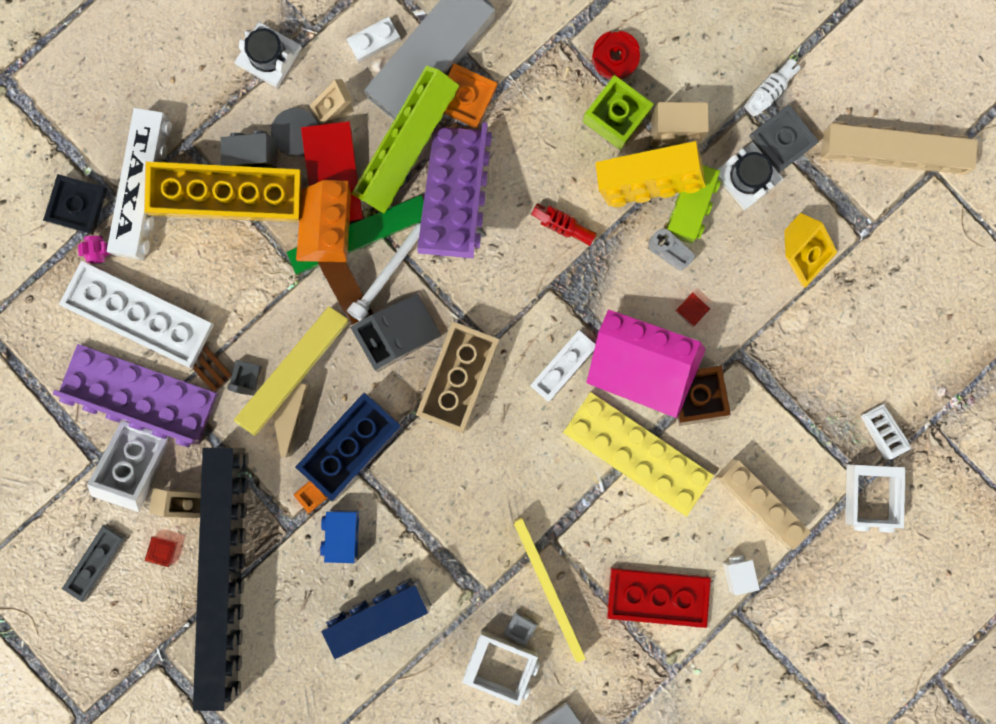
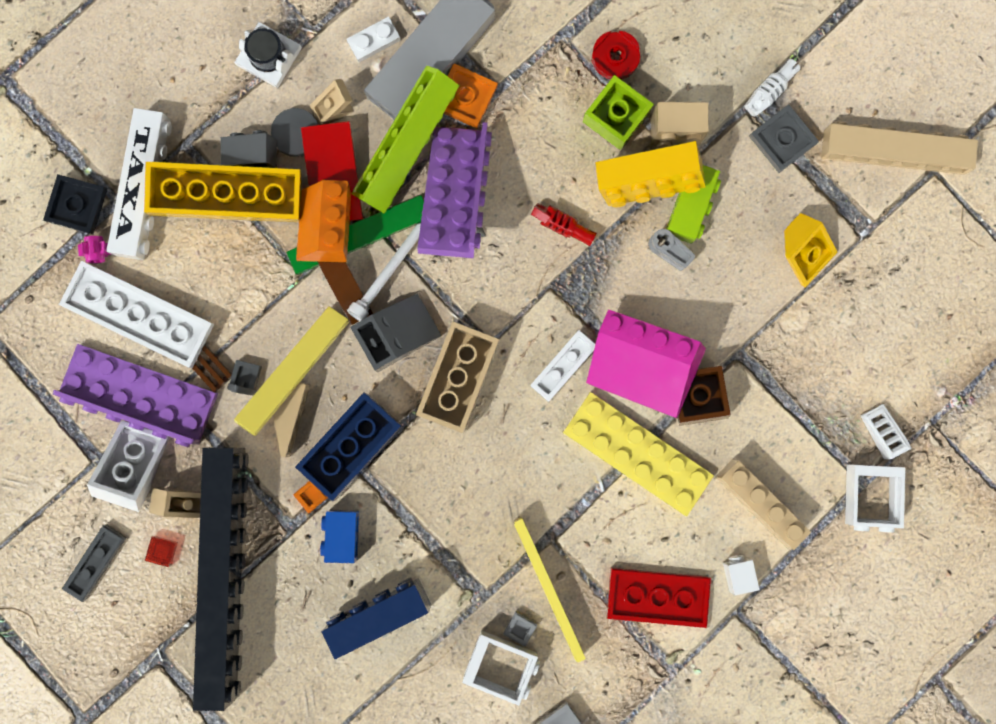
clear red tile [675,292,711,327] -> none
piece [718,142,783,211] -> none

